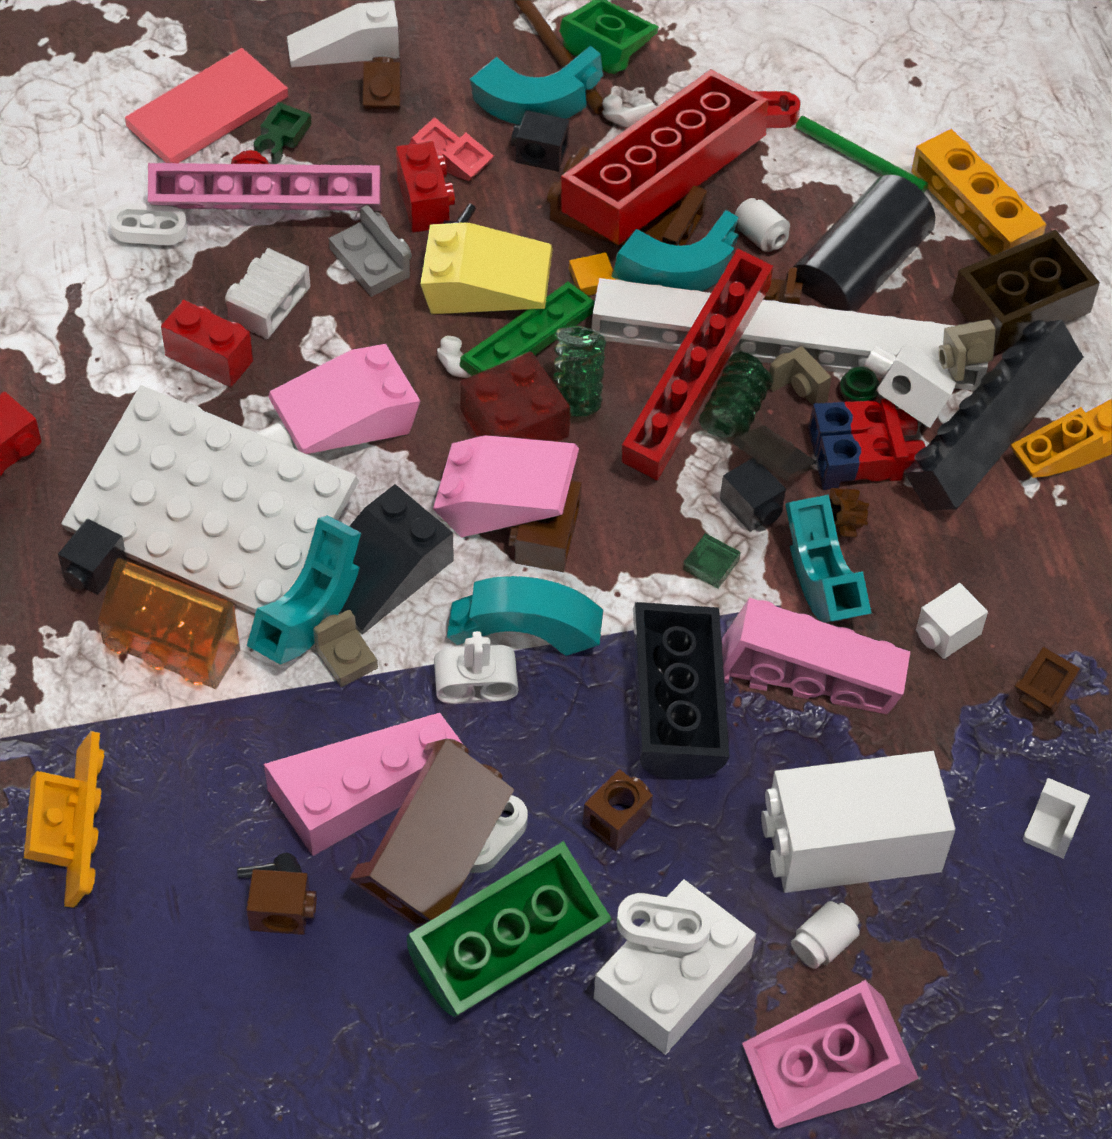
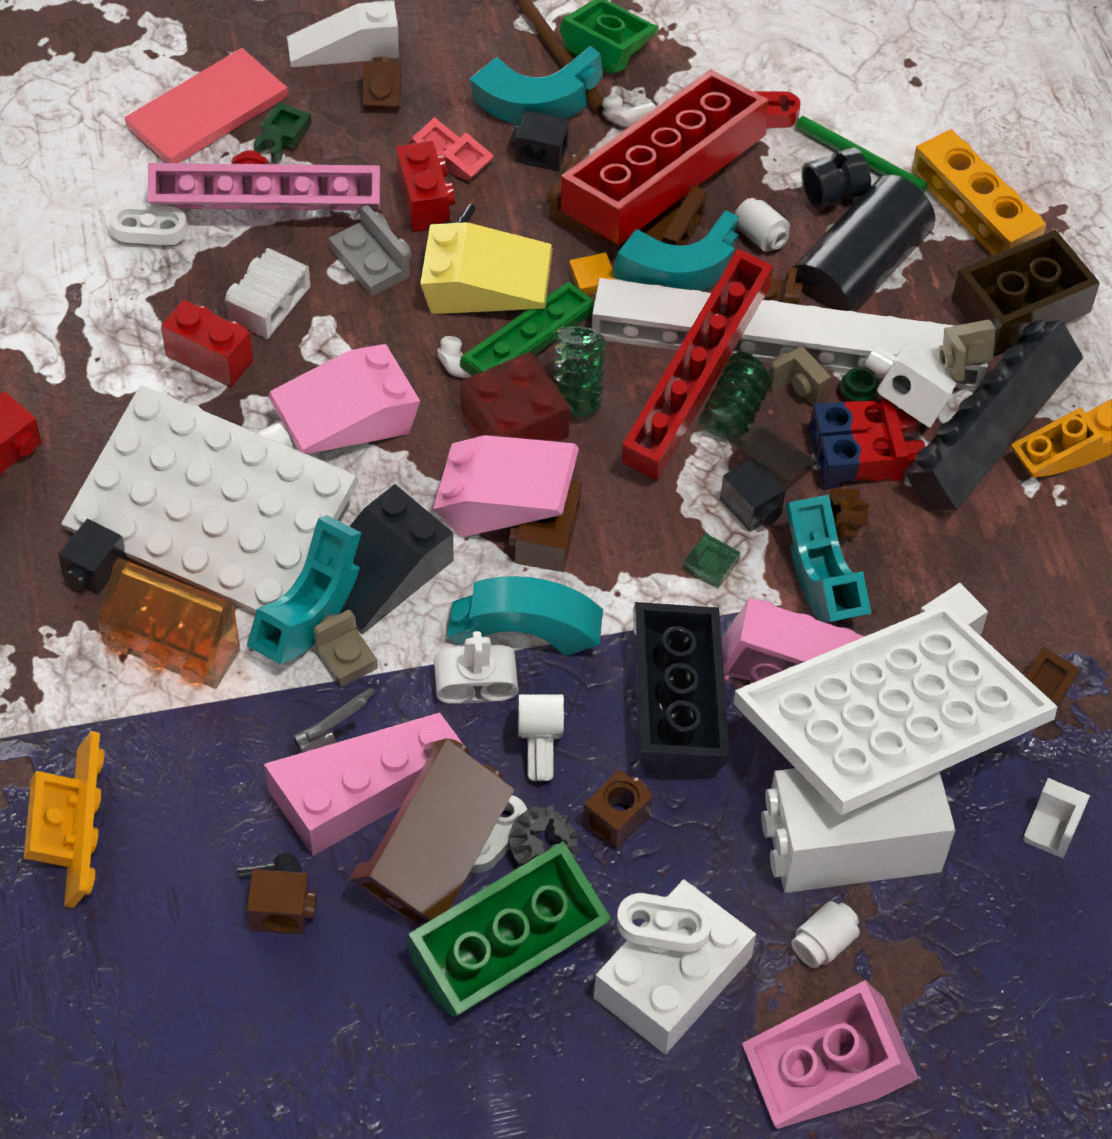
none -> dark grey plant [292,688,375,754]
none -> dark grey gear [510,805,581,866]
none -> white beam [518,694,564,781]
none -> white plate [733,604,1057,815]
none -> black wheel [801,147,871,210]

